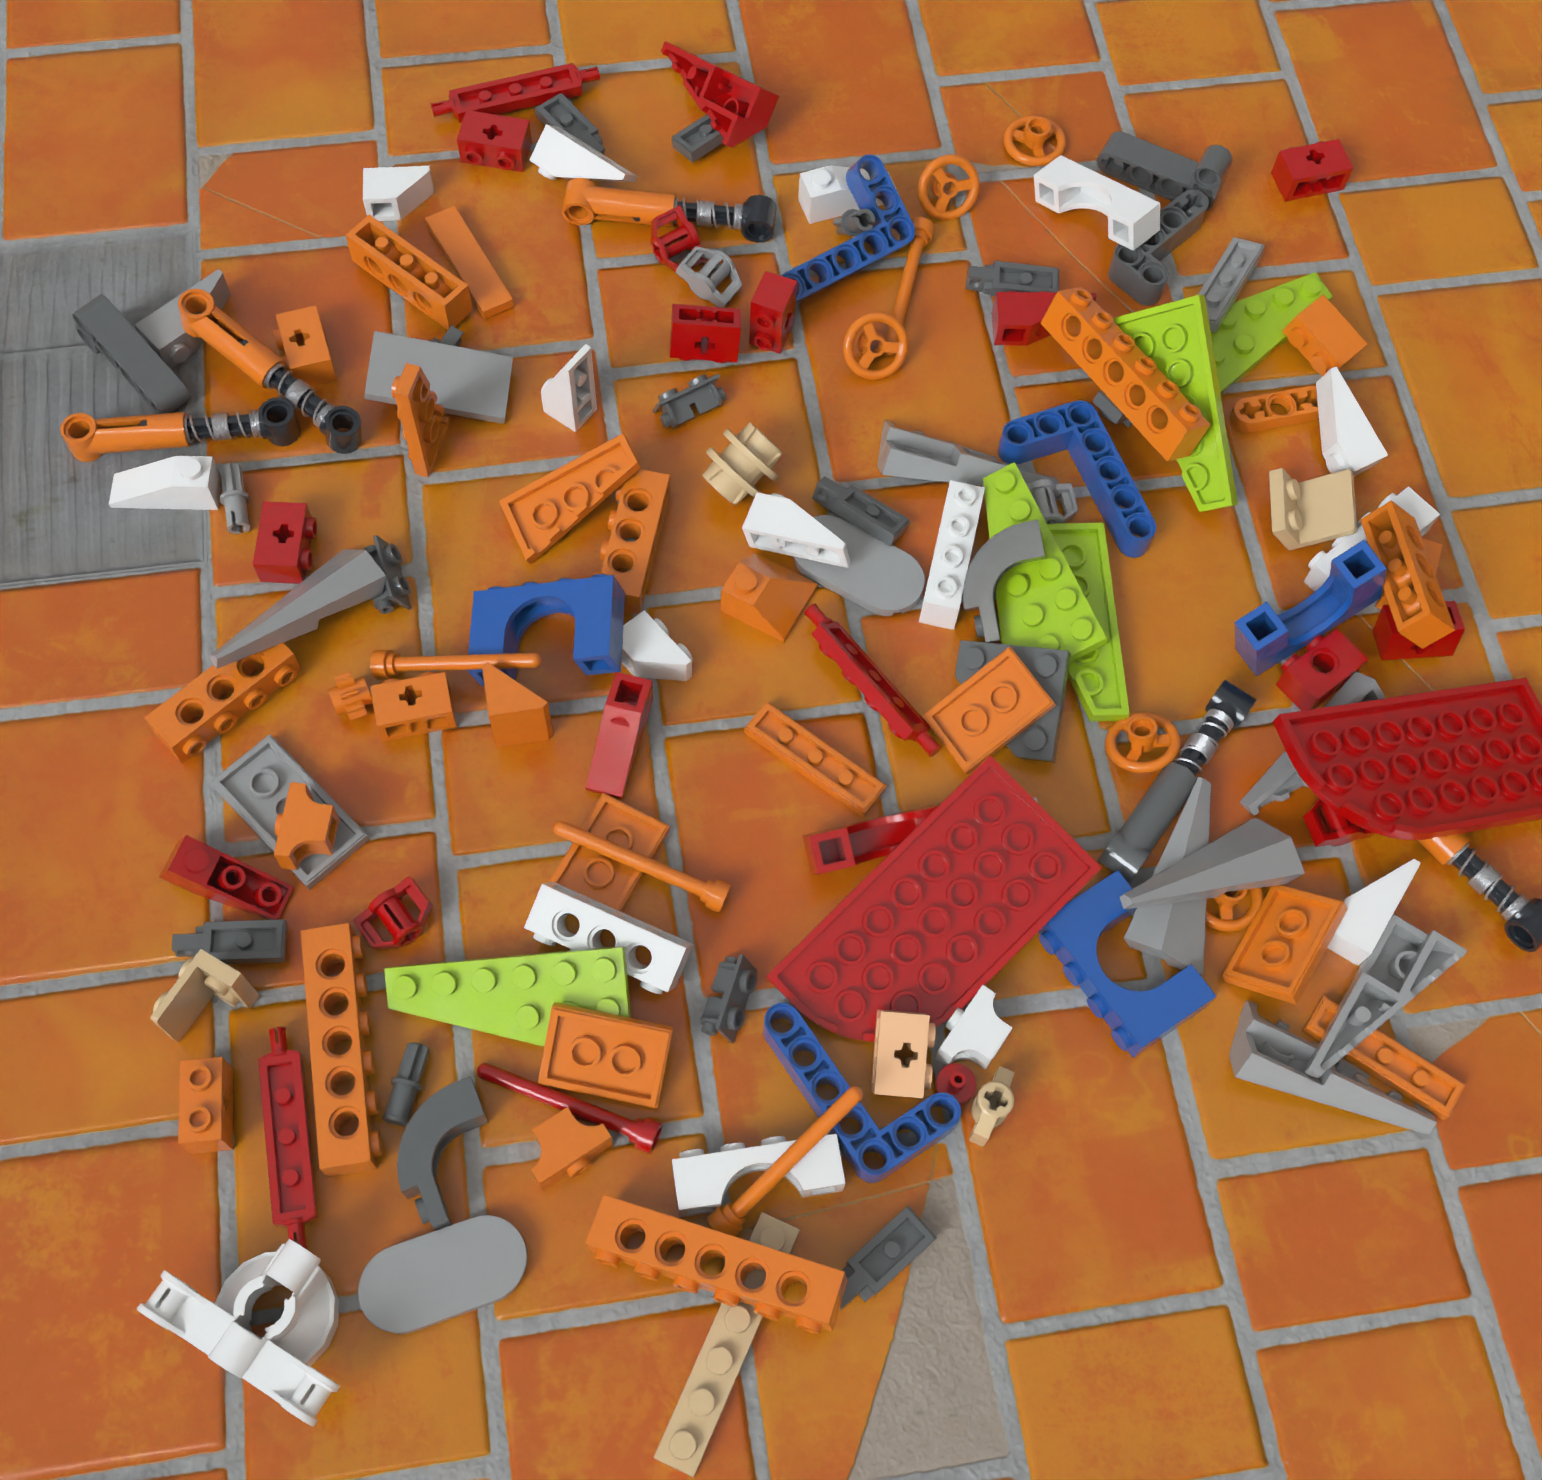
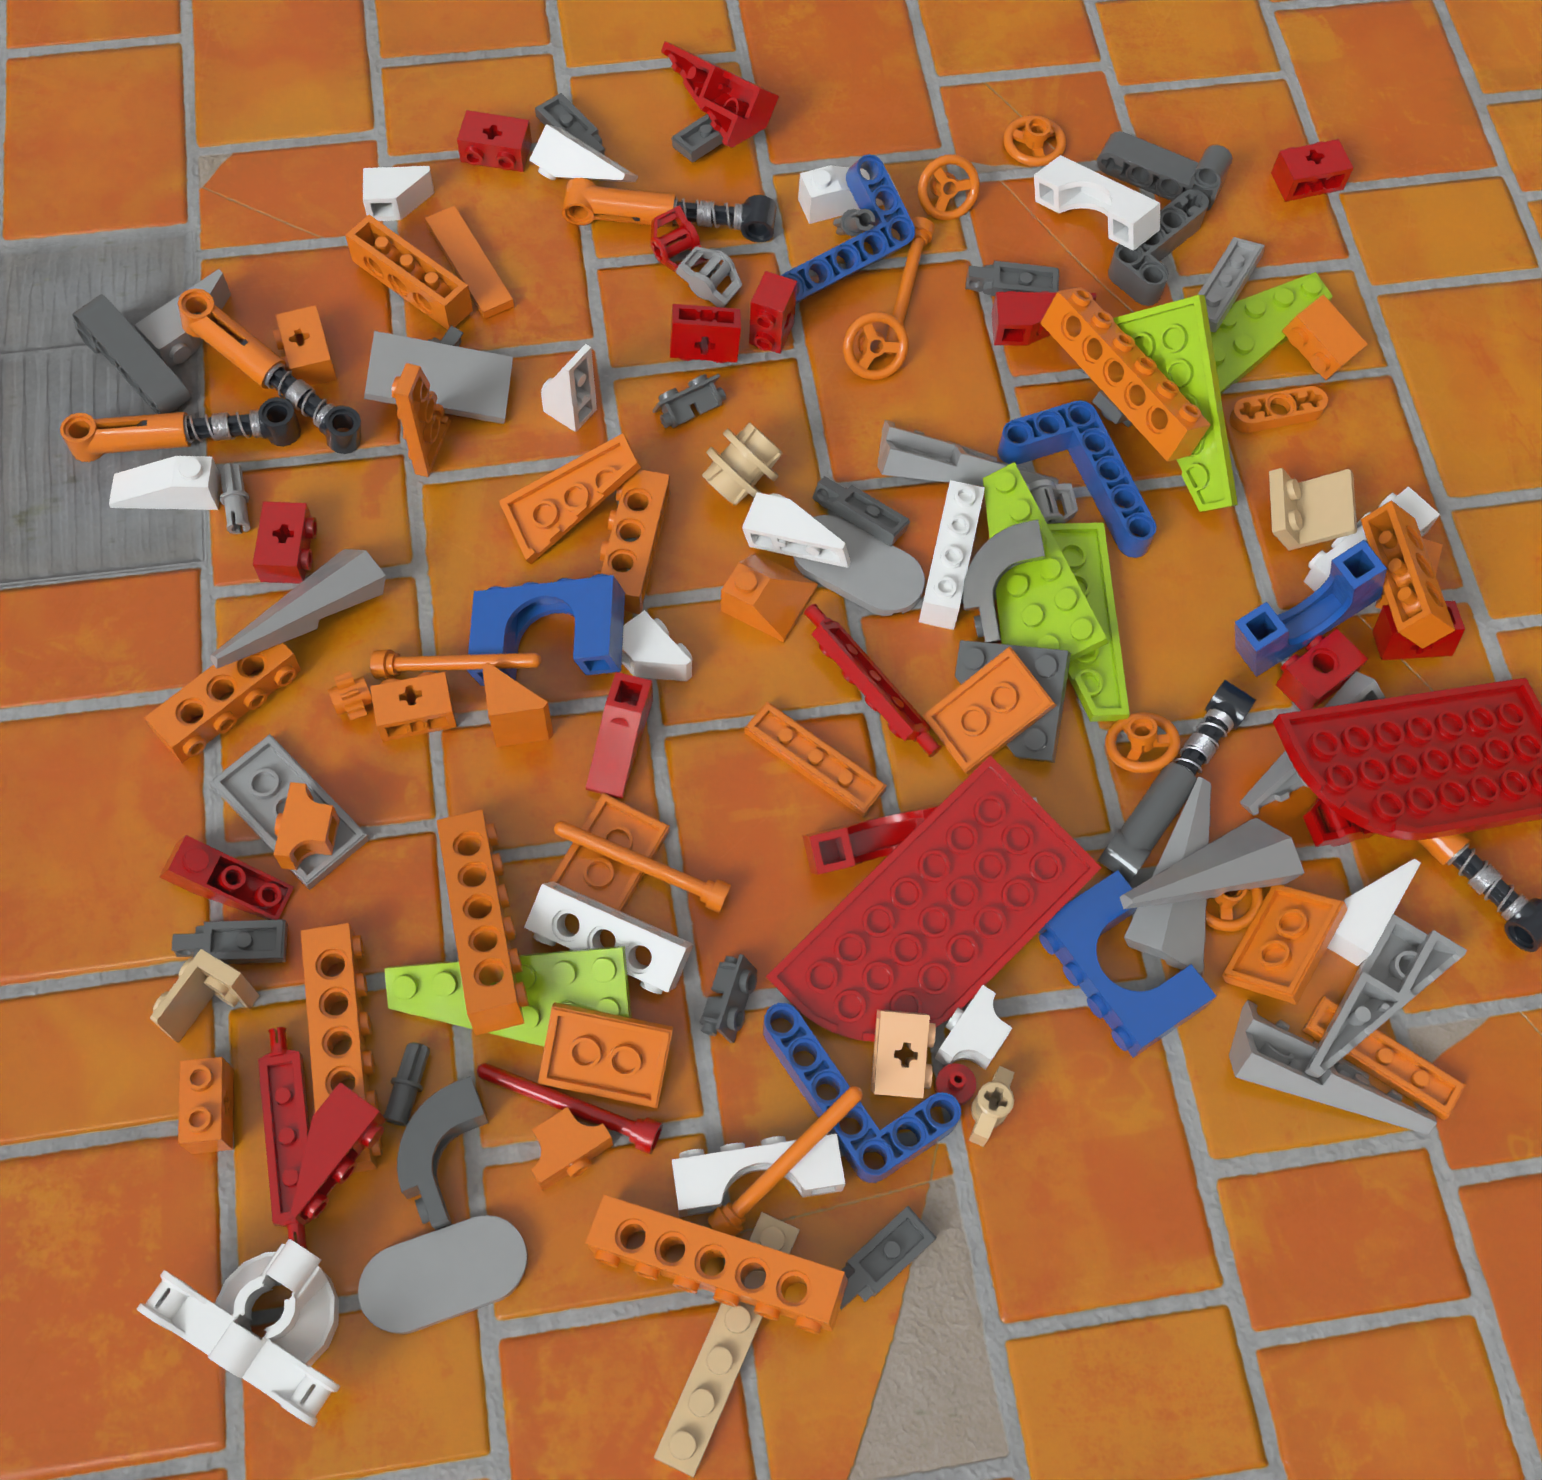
red piece [352,876,433,950] -> none
dark grey hinge [364,535,411,614] -> none
red plate [430,63,600,123] -> none
white slope [1316,366,1388,477] -> none
none -> red slope [290,1082,386,1225]
none -> orange brick [437,809,529,1036]

